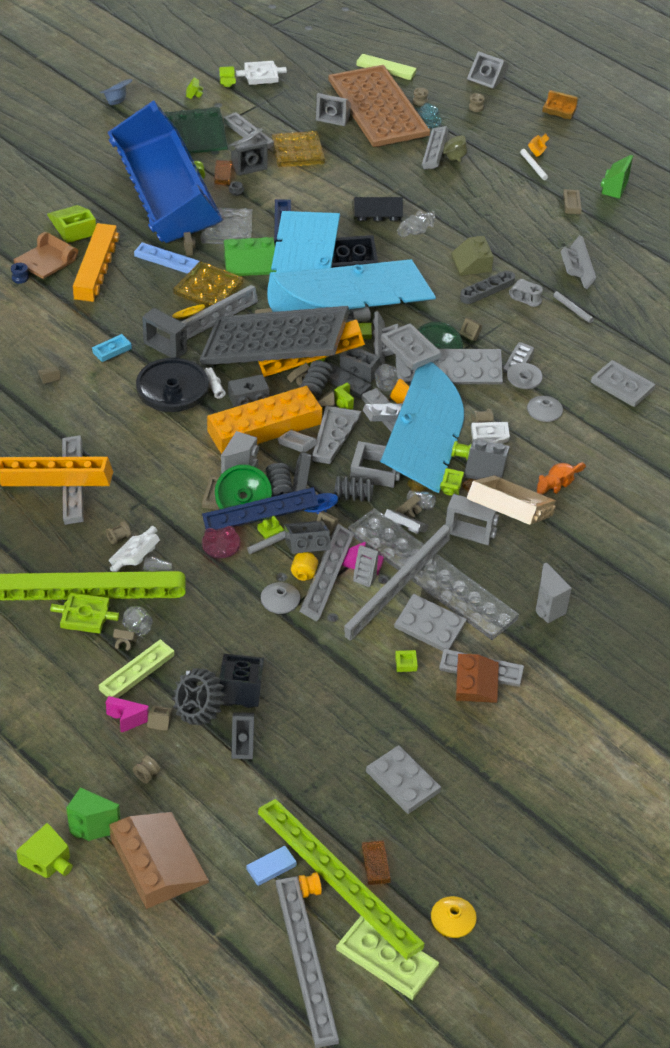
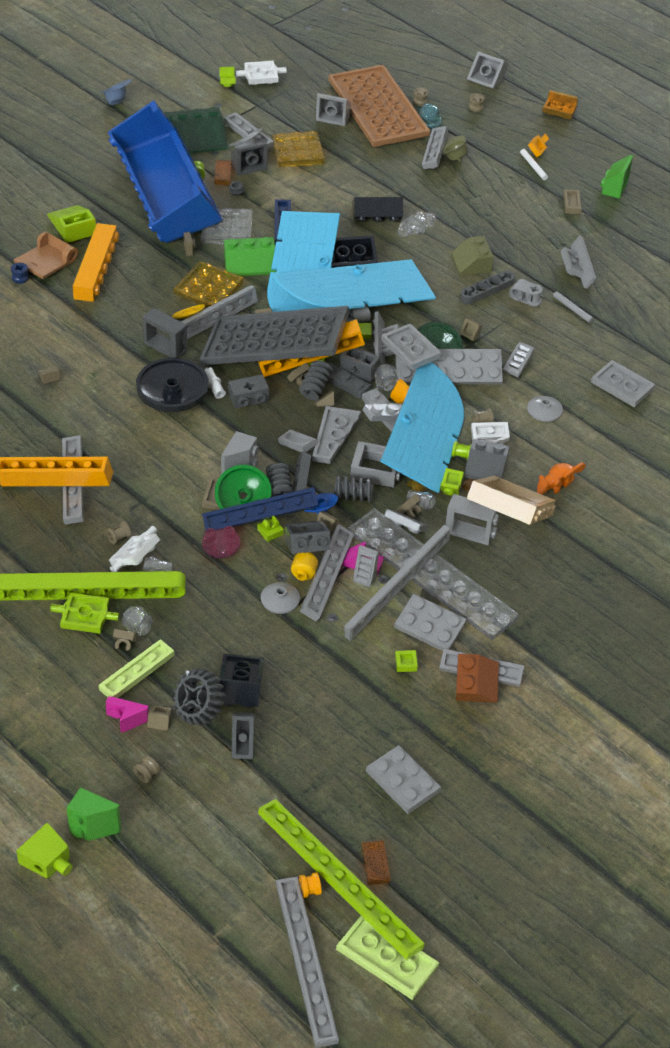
medium azure plate [92,334,132,362] -> none
medium nougat slope [109,812,209,909] -> none
light blue tile [134,242,201,275] -> none
lime tile [186,77,203,99] -> none
light orange brick [207,386,322,454] -> none
light grey bar [247,531,285,554] -> none
light blue tile [247,846,297,886] -> none
lime bracket [334,383,354,410] -> none
yellowish green tile [357,54,417,80] -> none
yellow dish [431,896,476,938] -> none
light grey dish [507,362,542,389] -> none
light grey slope [536,562,572,623] -> none

